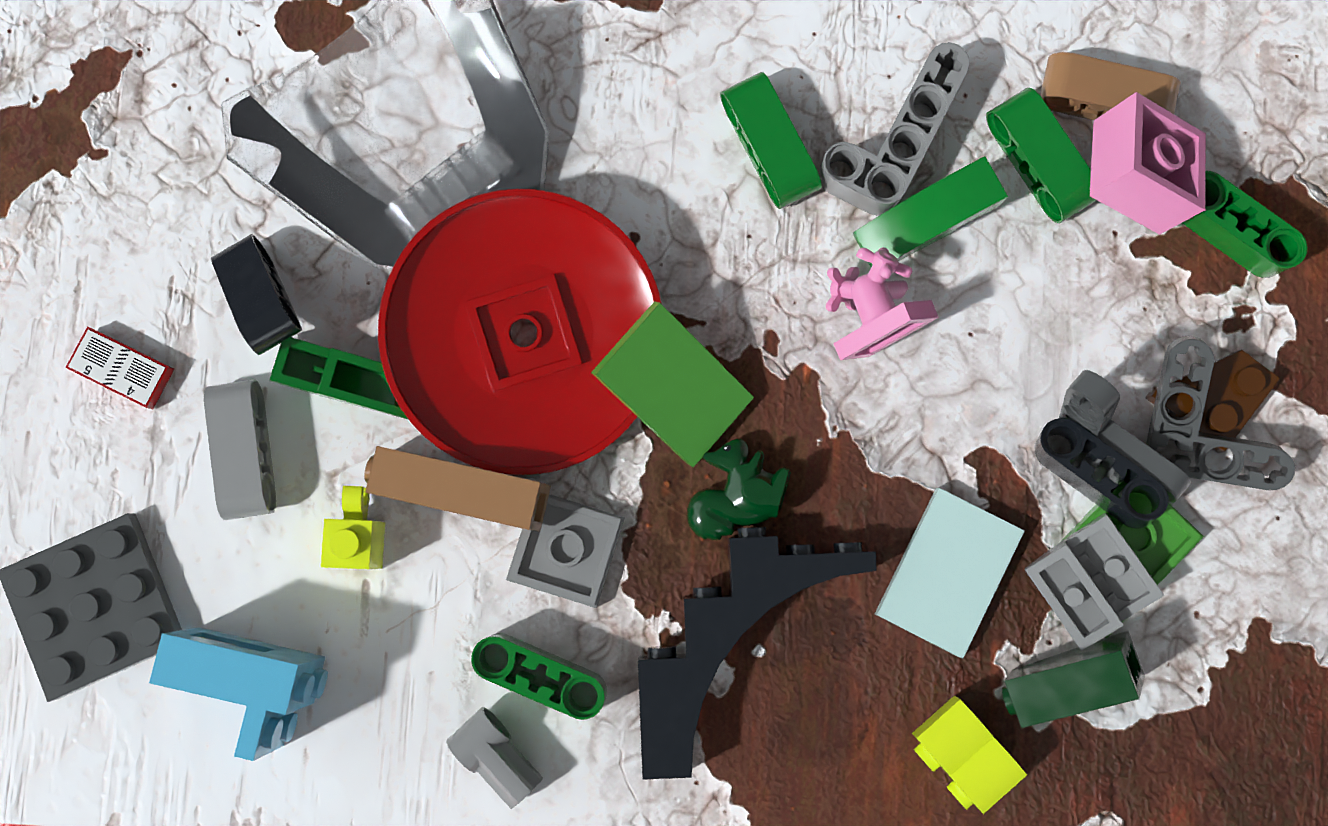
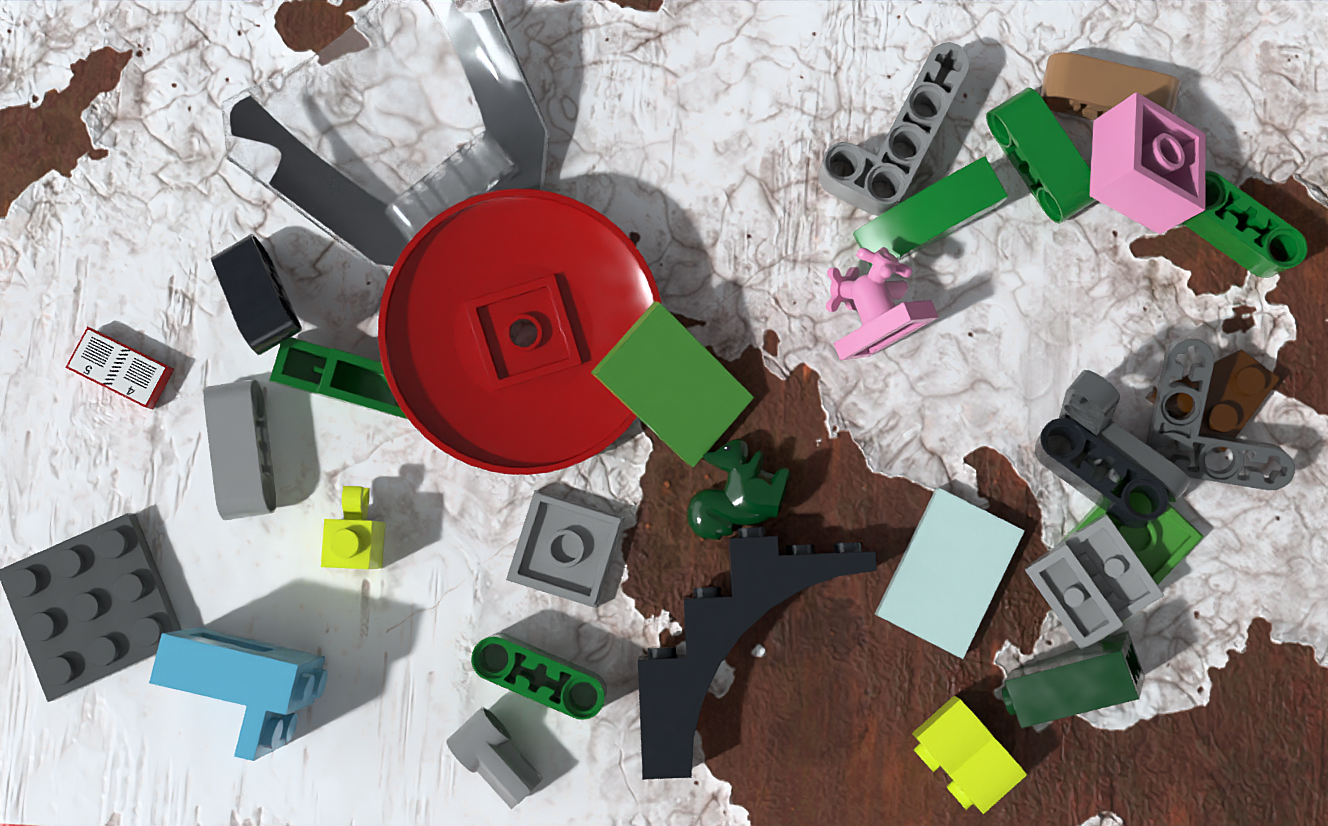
medium nougat brick [364,446,551,532] -> none
green beam [720,72,822,209] -> none

